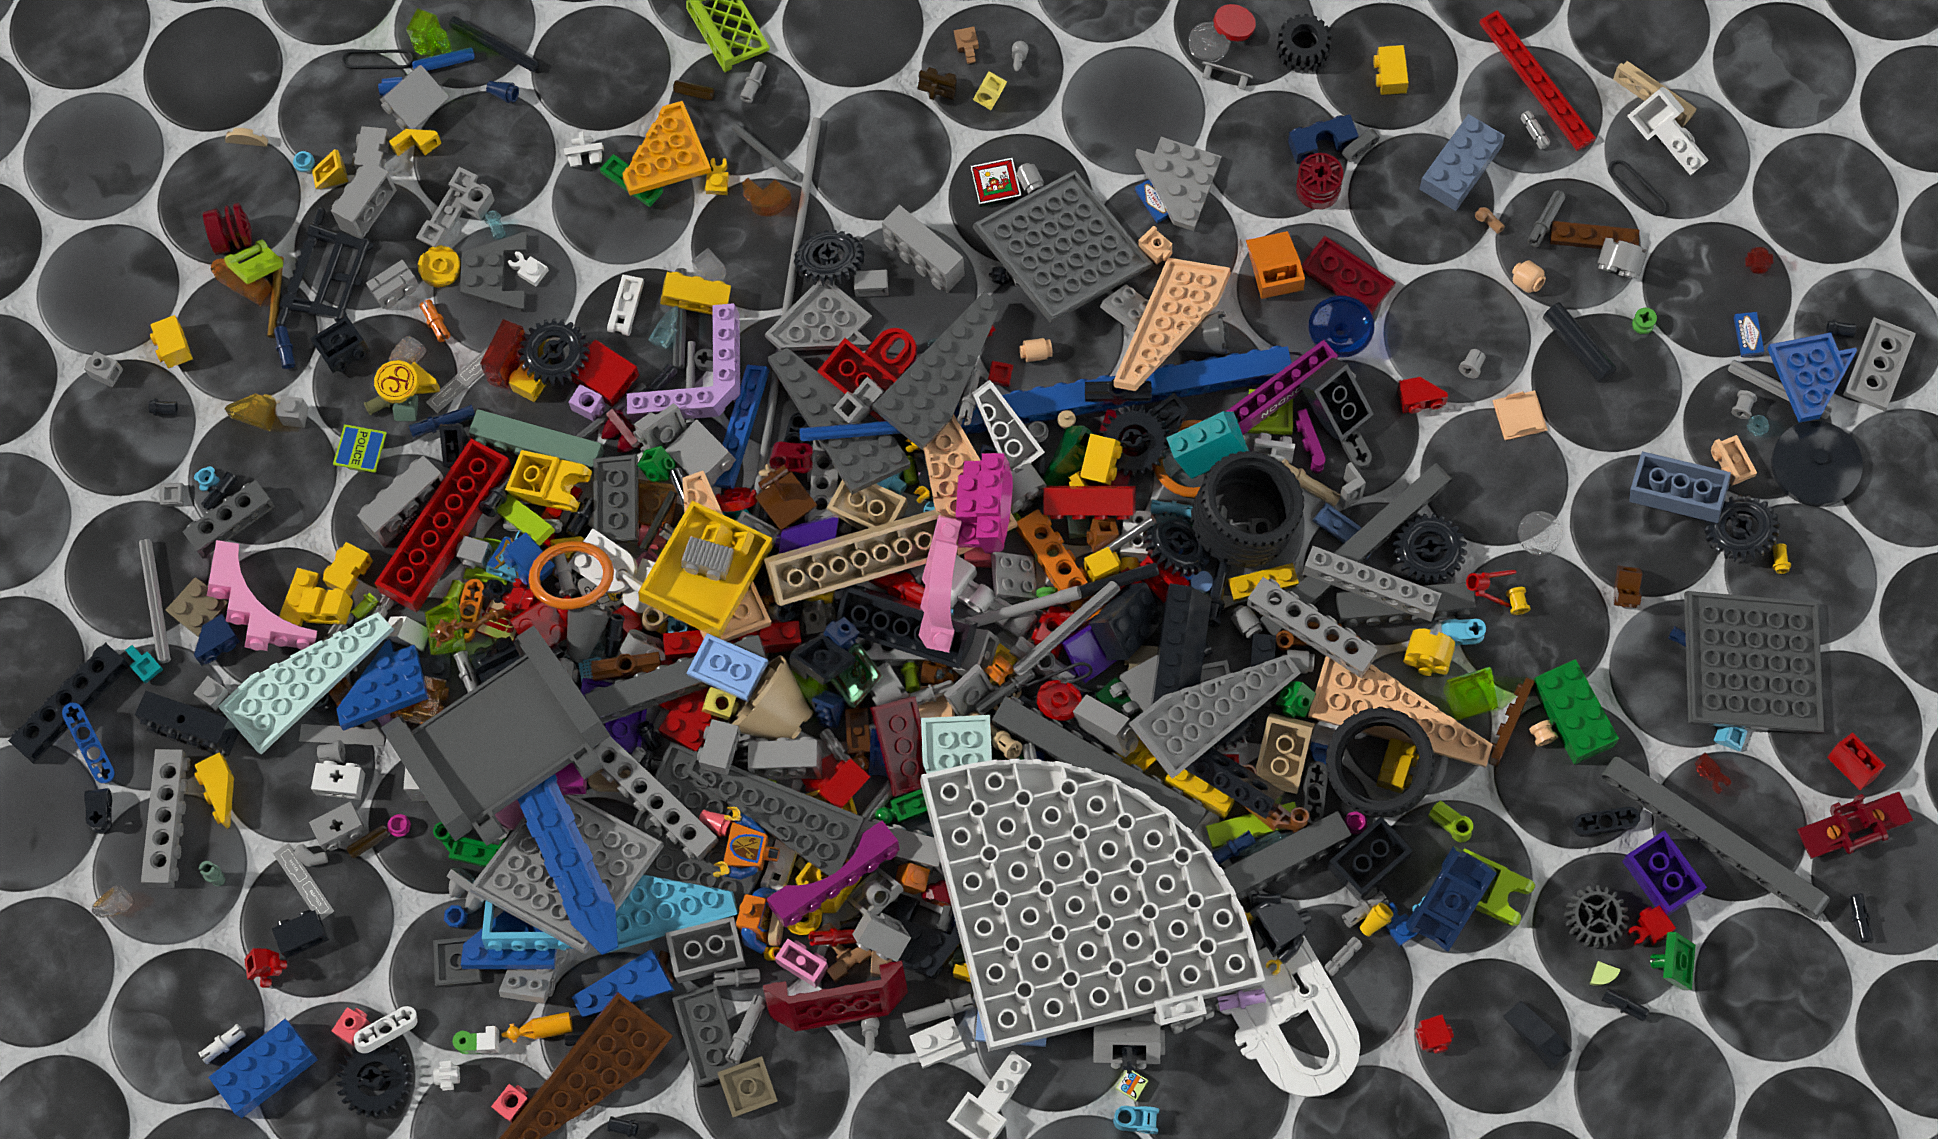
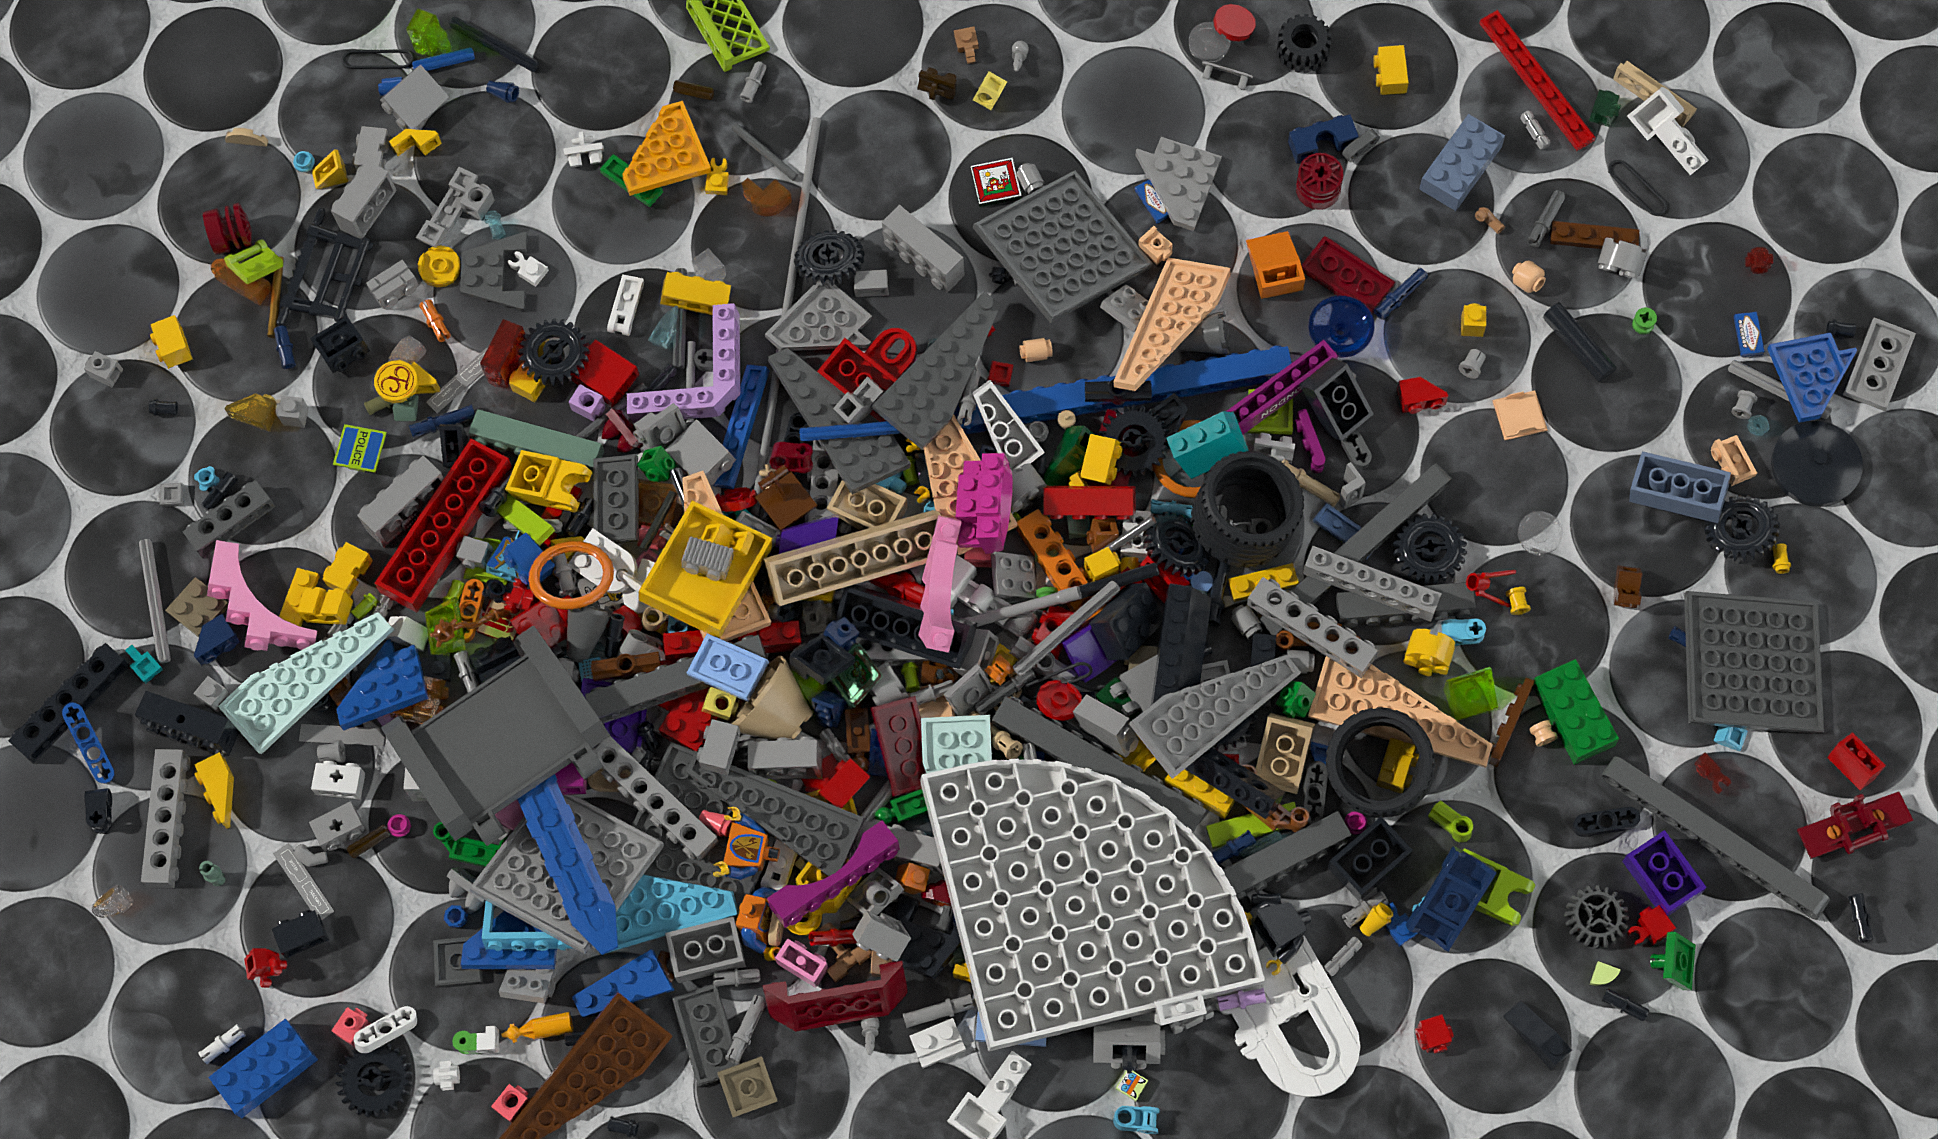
none -> dark blue pin [1374,268,1428,320]
none -> yellow brick [1461,303,1486,337]
none -> clear green brick [1589,89,1621,127]

